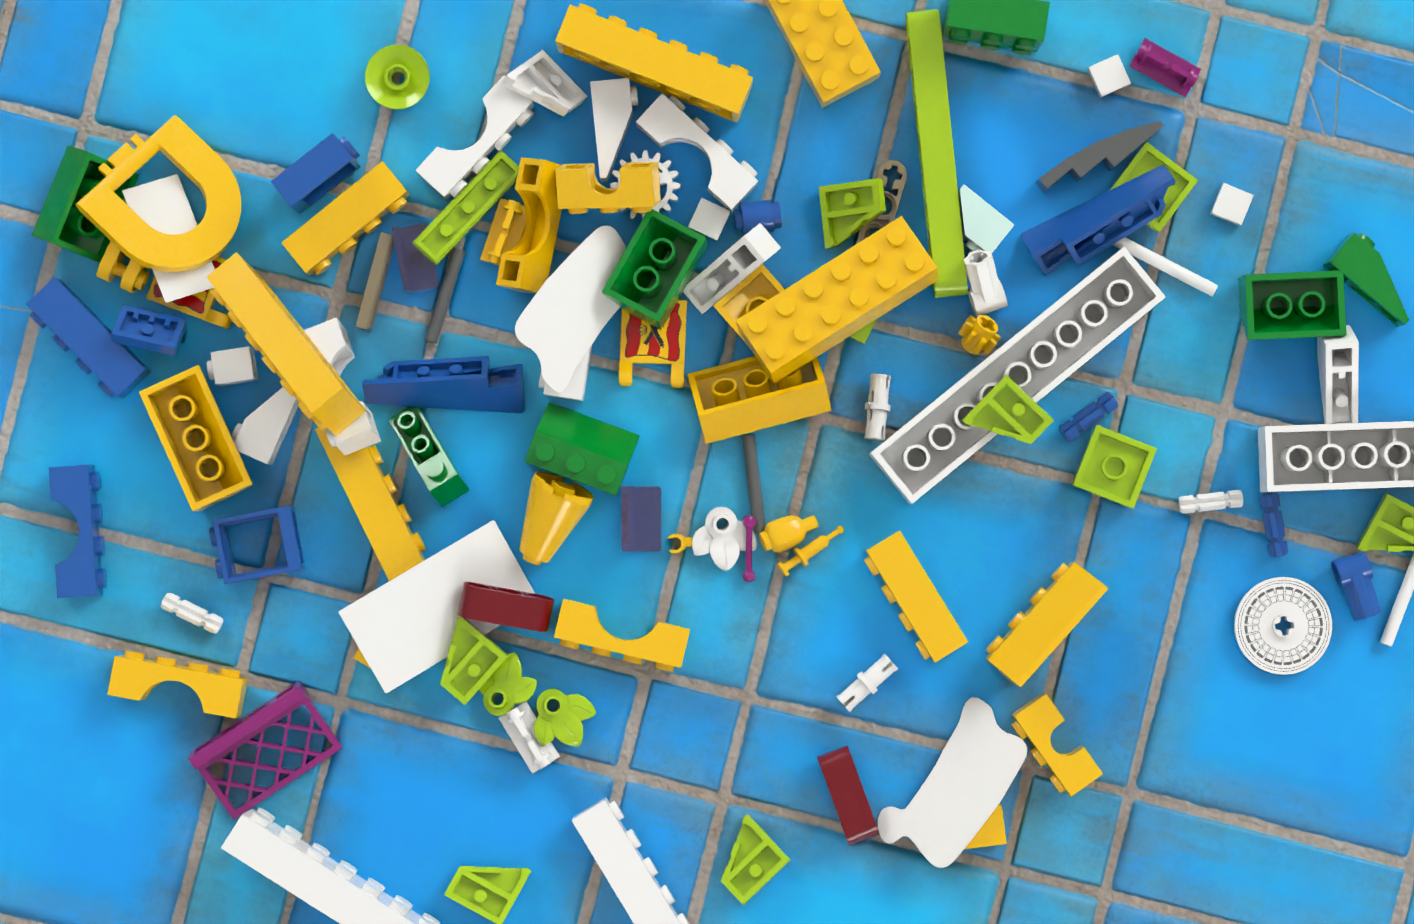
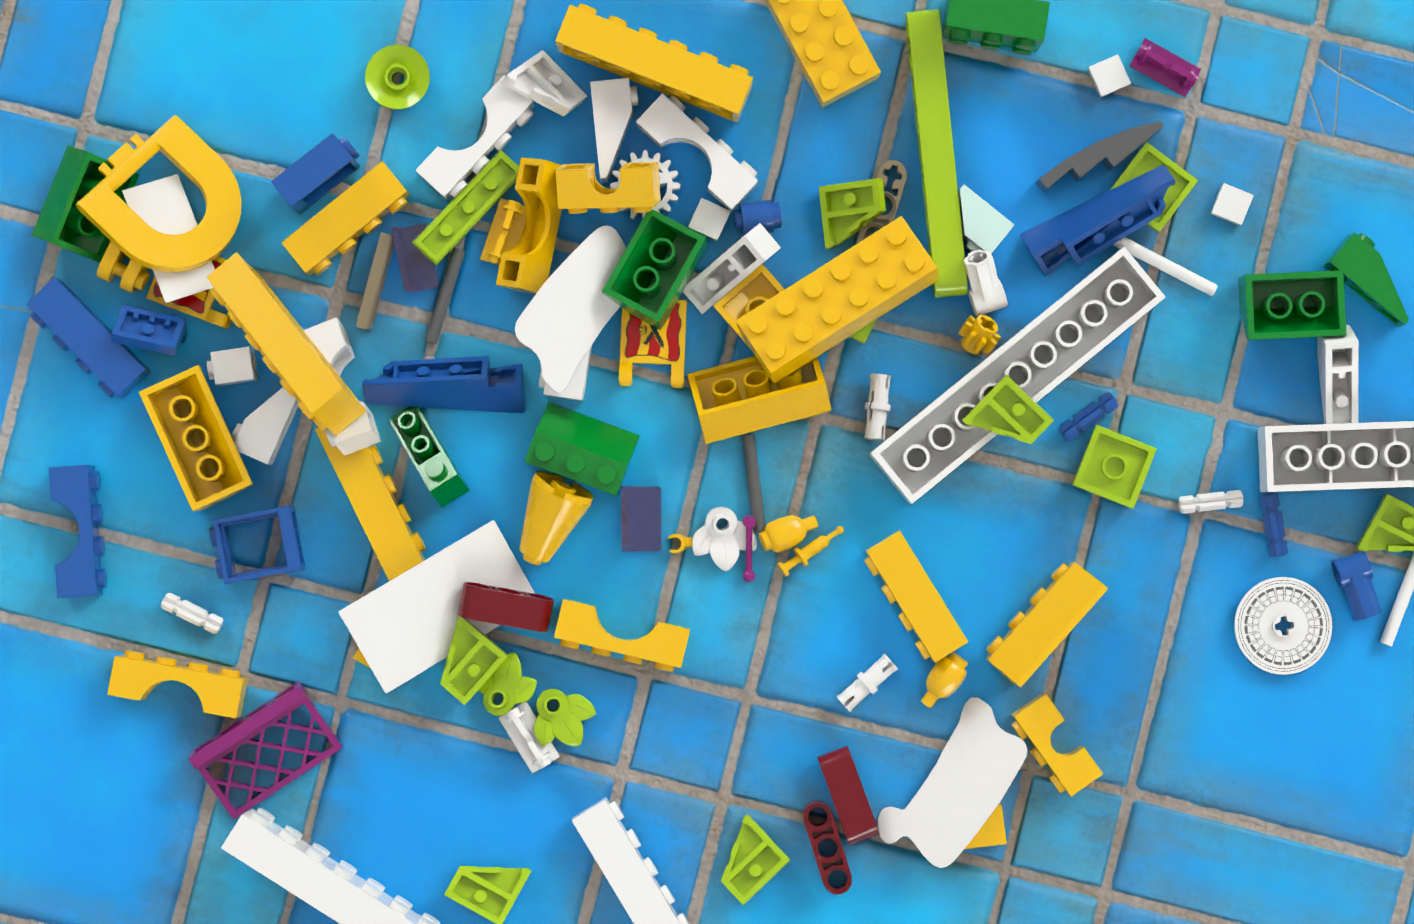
none -> dark red beam [802,800,852,895]
none -> yellow plant [921,652,968,708]

